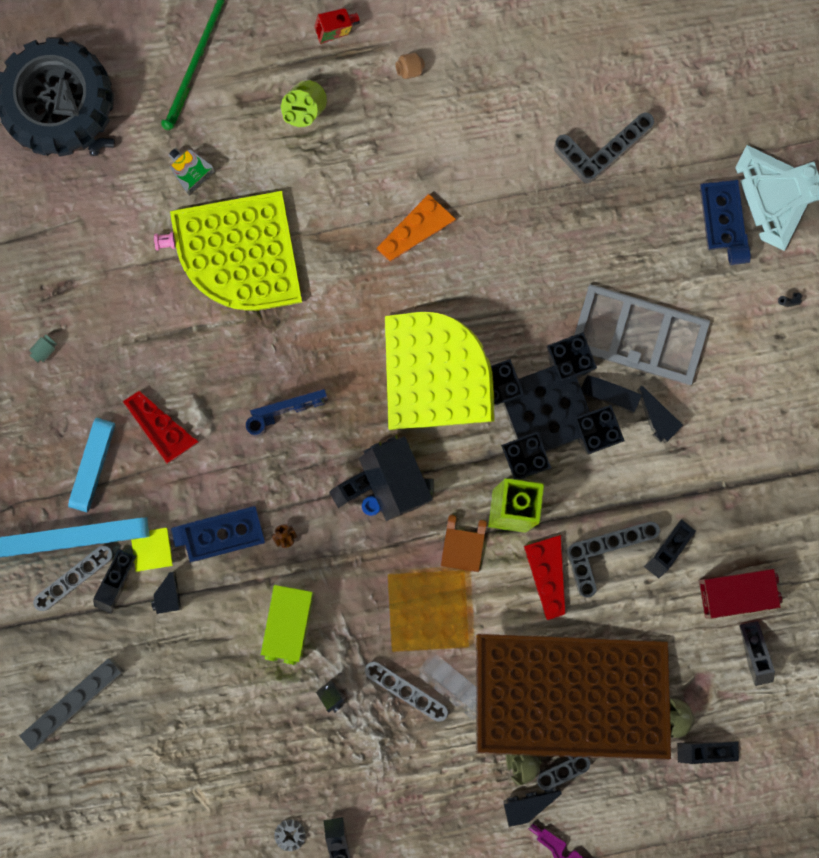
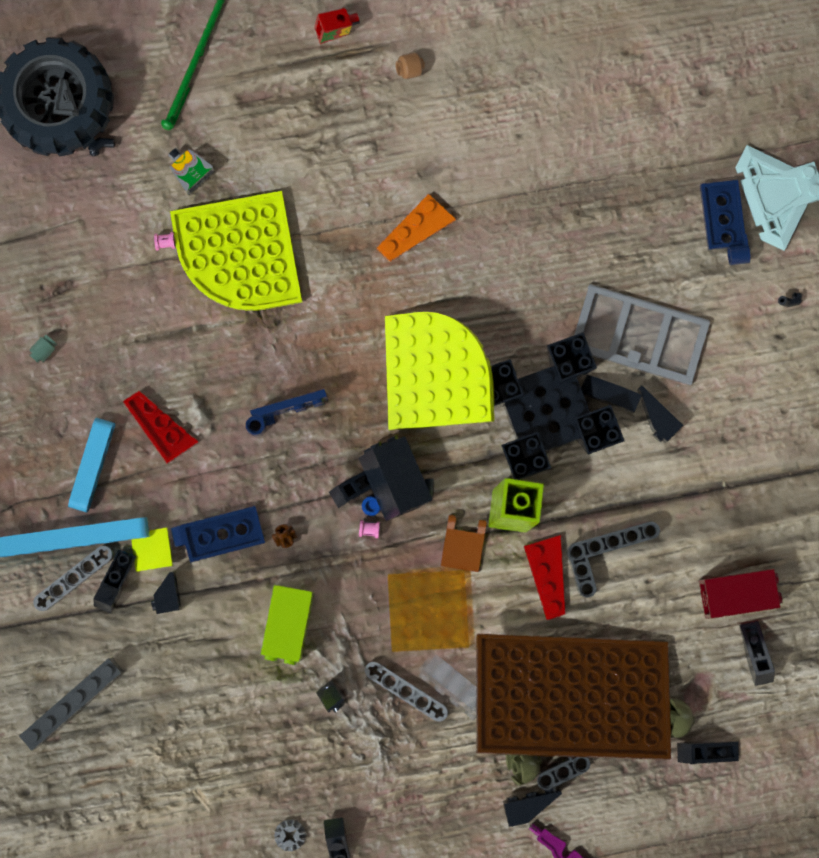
lime cylinder [281,80,327,127] -> none
dark grey beam [554,113,654,183] -> none
black slope [644,519,696,579] -> none
none -> bright pink bush [359,520,380,539]

